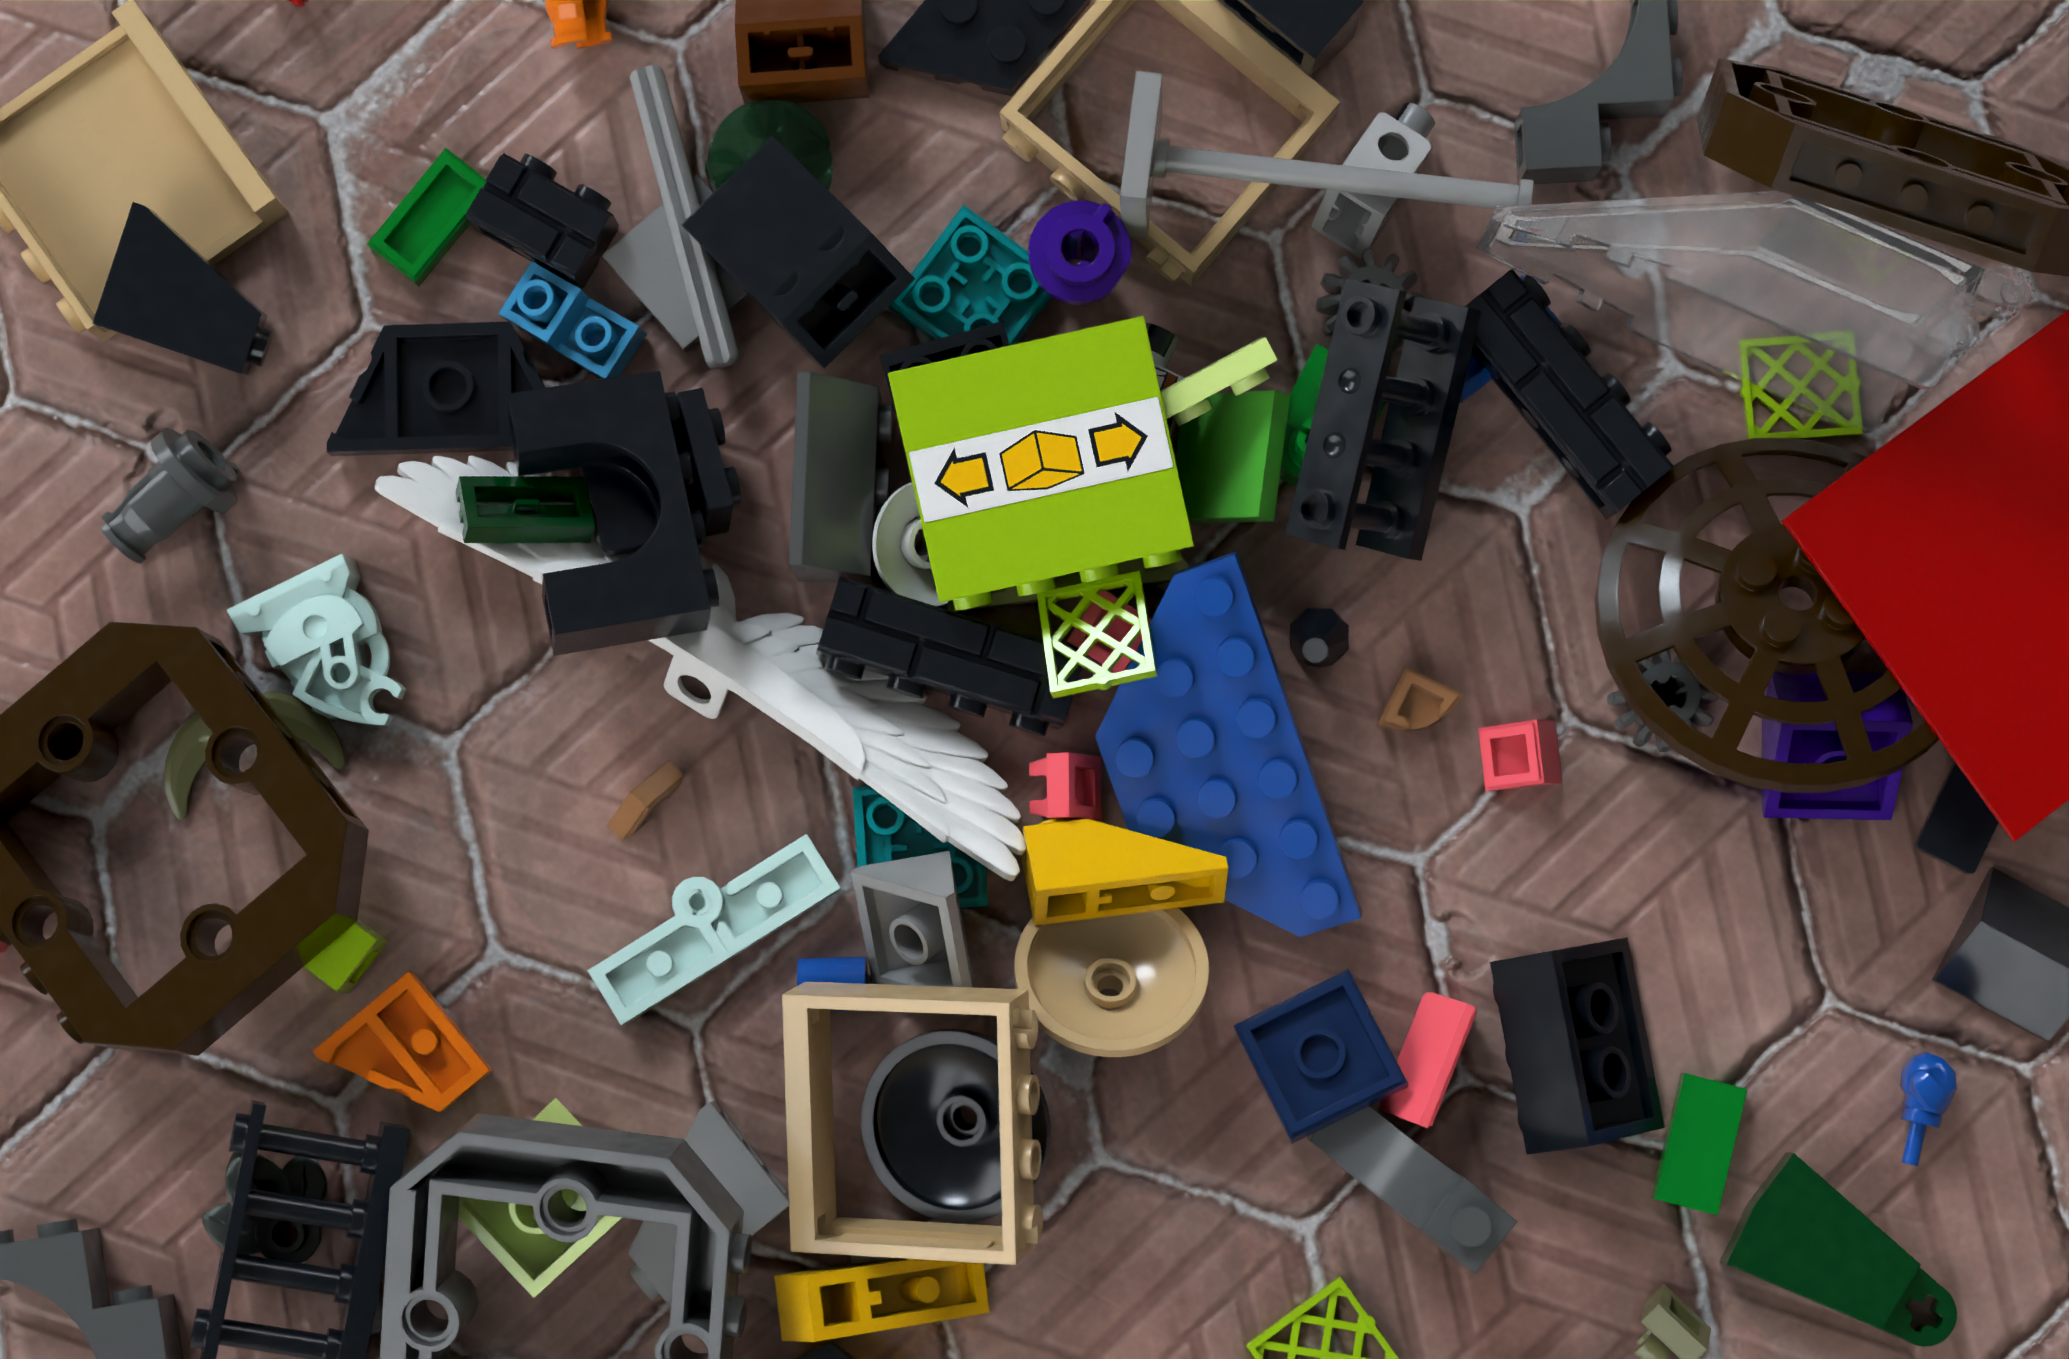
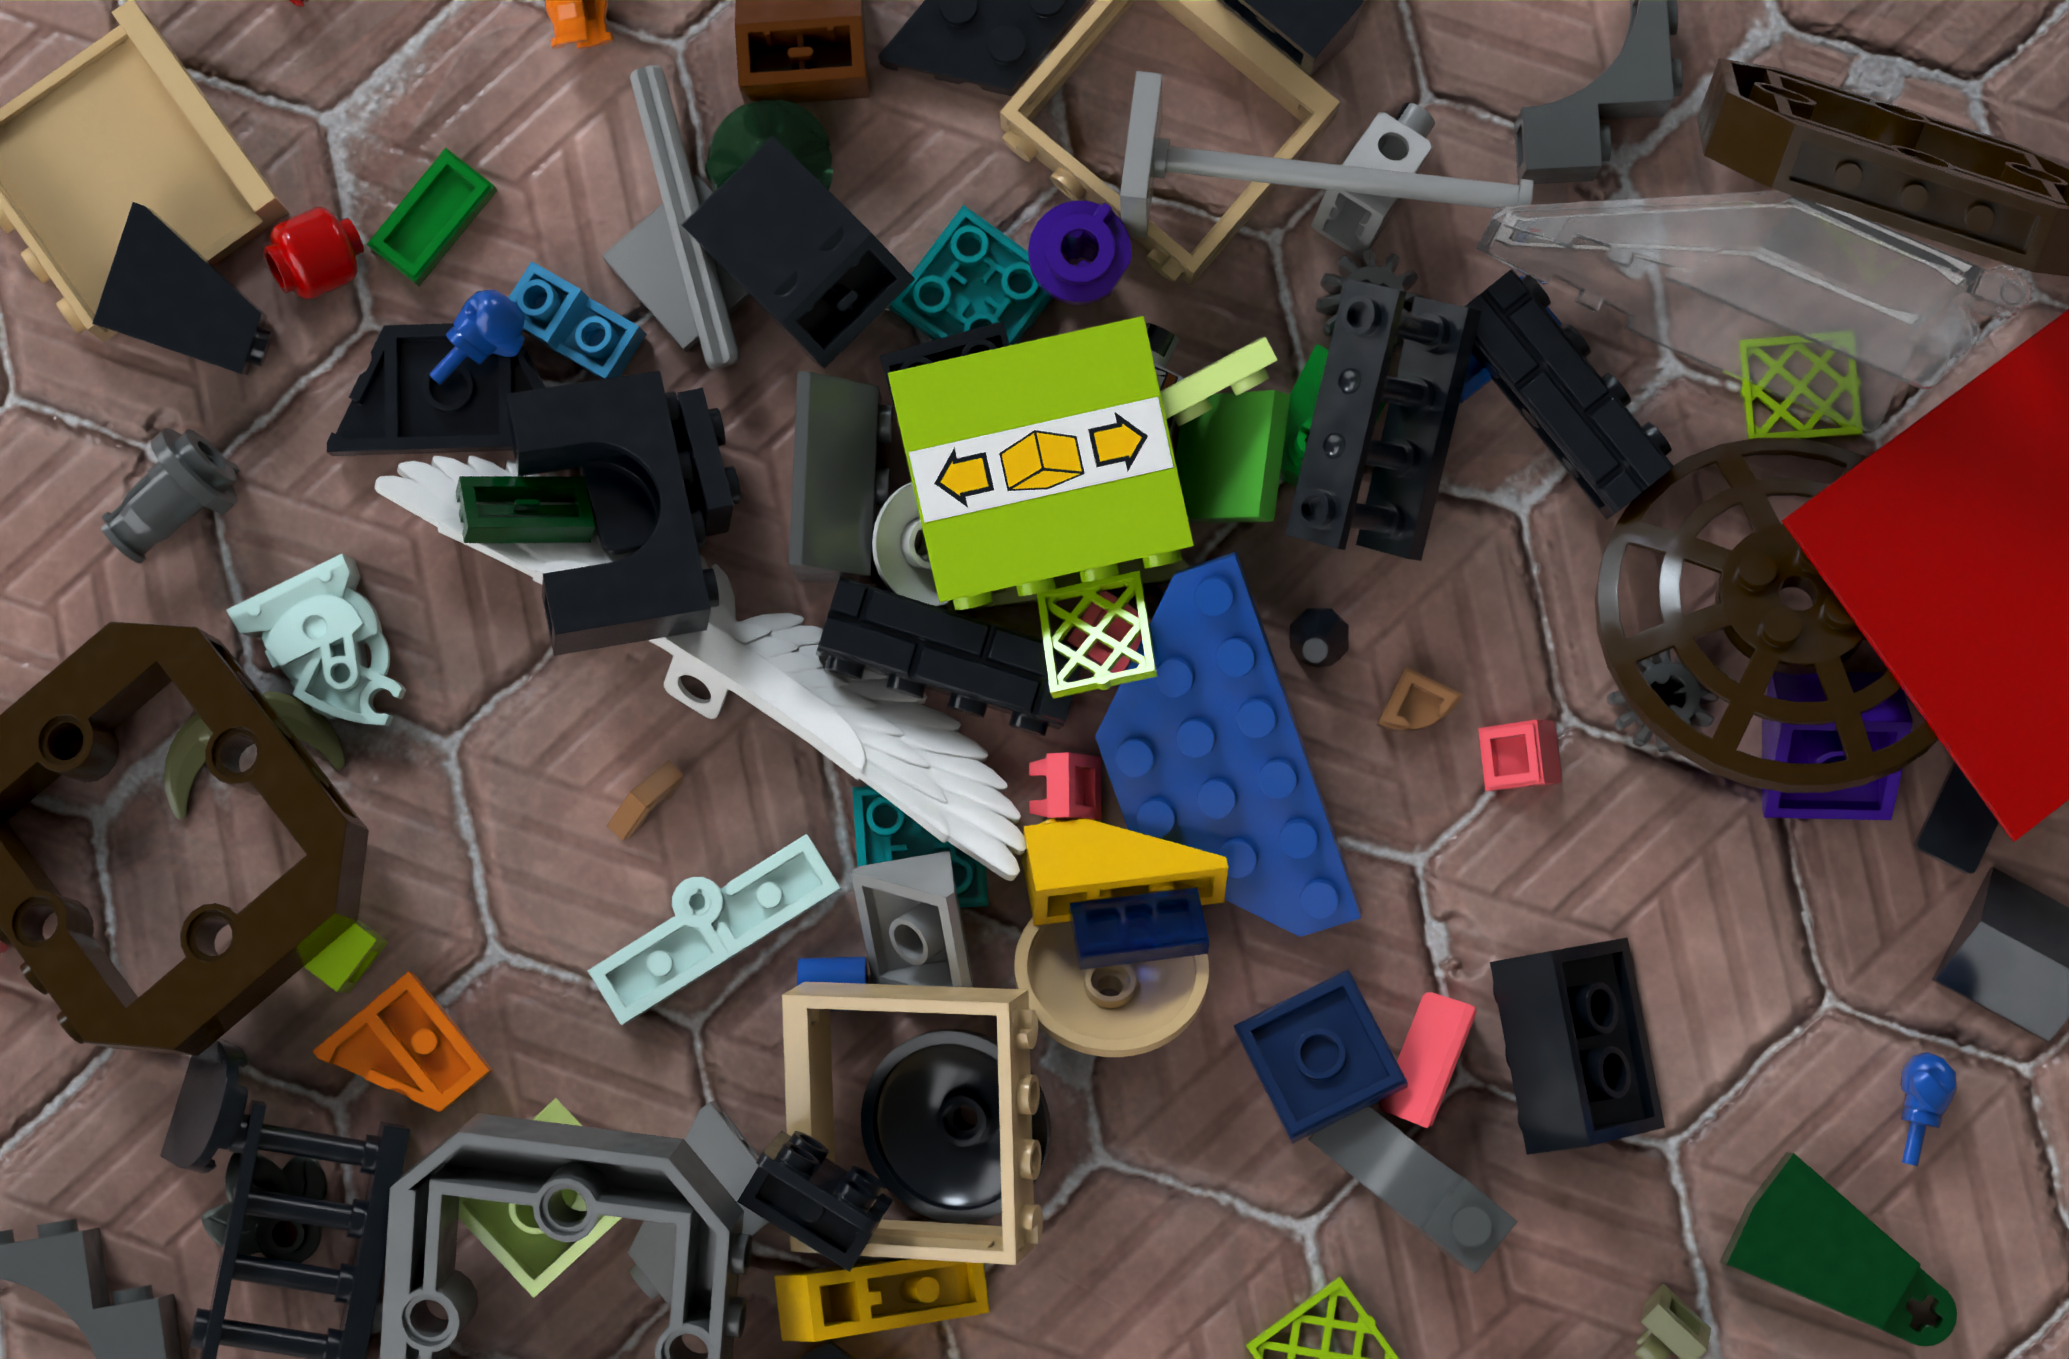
black brick [465,153,619,290] -> none
green tile [1651,1073,1748,1216] -> none
none -> black tile [160,1038,248,1173]
none -> red head [263,207,364,300]
none -> blue piece [429,289,525,385]
none -> black bracket [737,1130,893,1272]
none -> clear blue plate [1069,887,1209,970]

